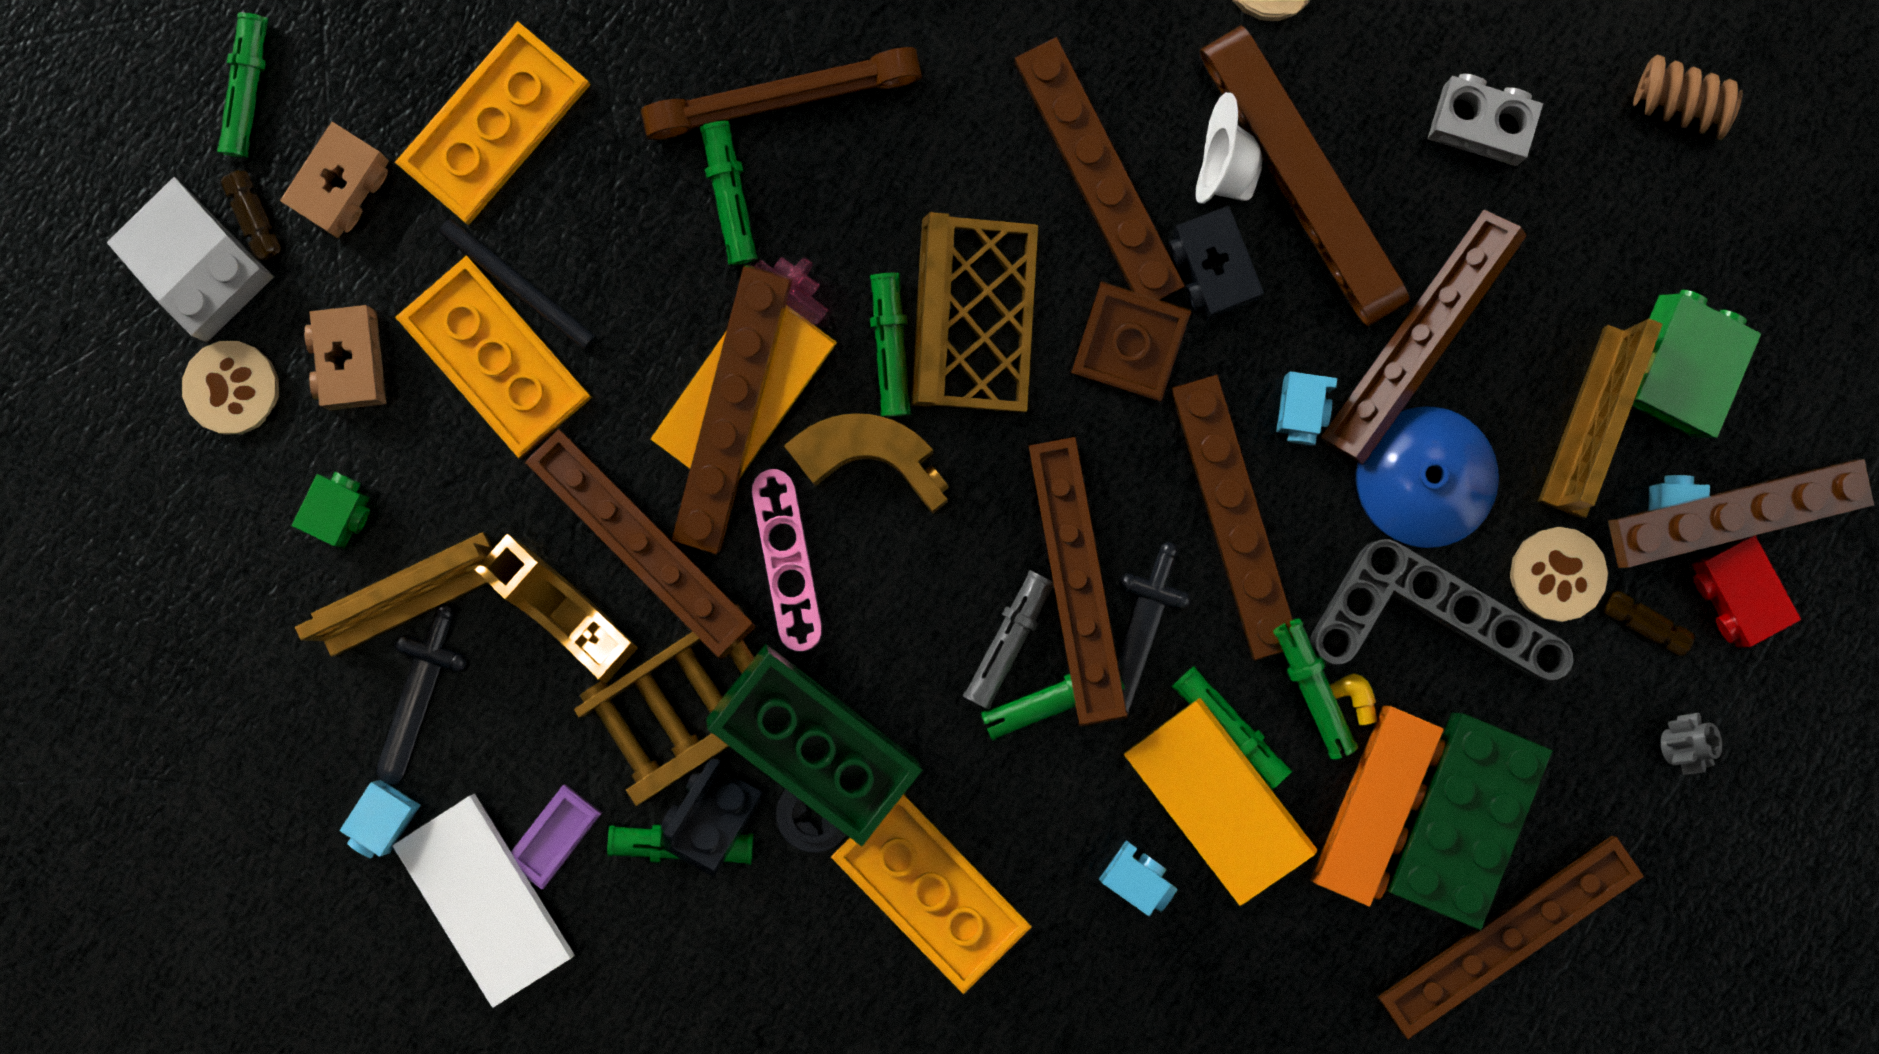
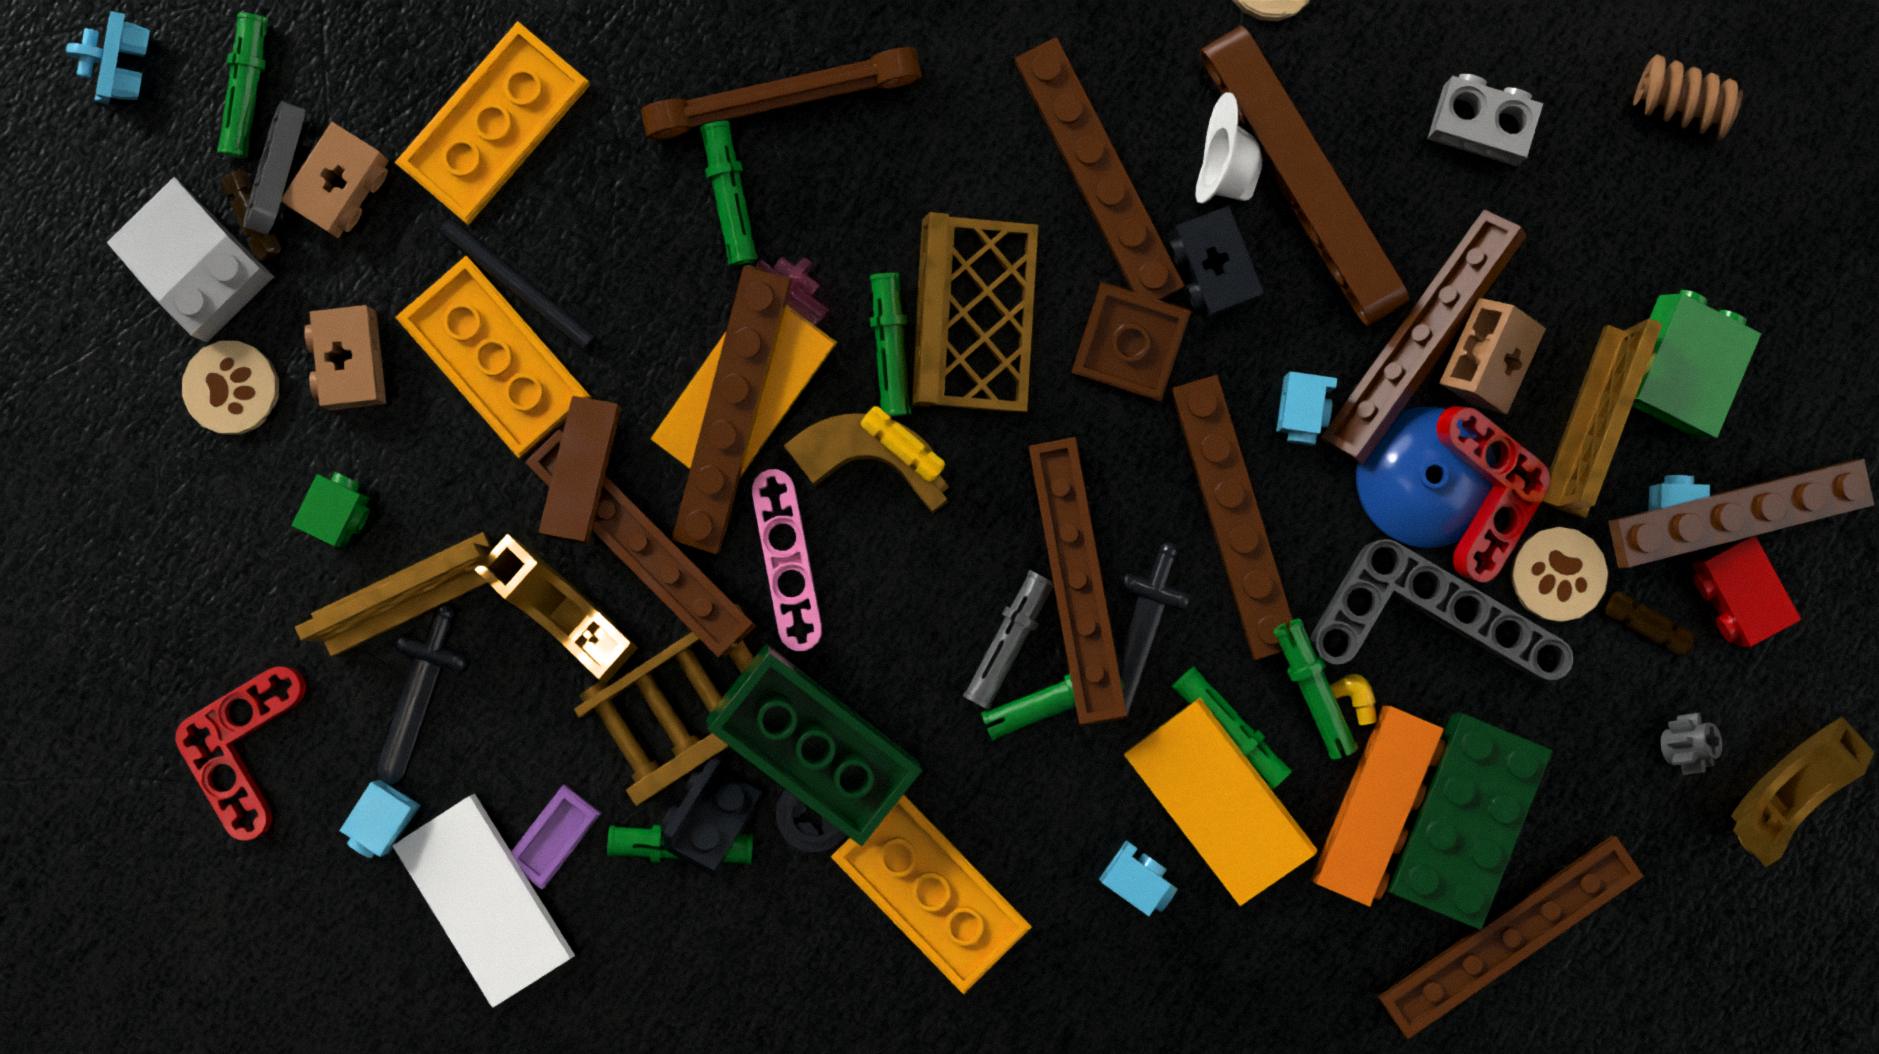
none -> medium azure hips [66,11,150,104]
none -> red beam [175,667,306,840]
none -> dark grey beam [243,101,305,235]
none -> reddish brown tile [539,396,621,545]
none -> yellow axle [861,406,945,482]
none -> red beam [1436,406,1550,582]
none -> medium nougat brick [1439,298,1546,414]
none -> pearl gold arch [1731,717,1874,867]

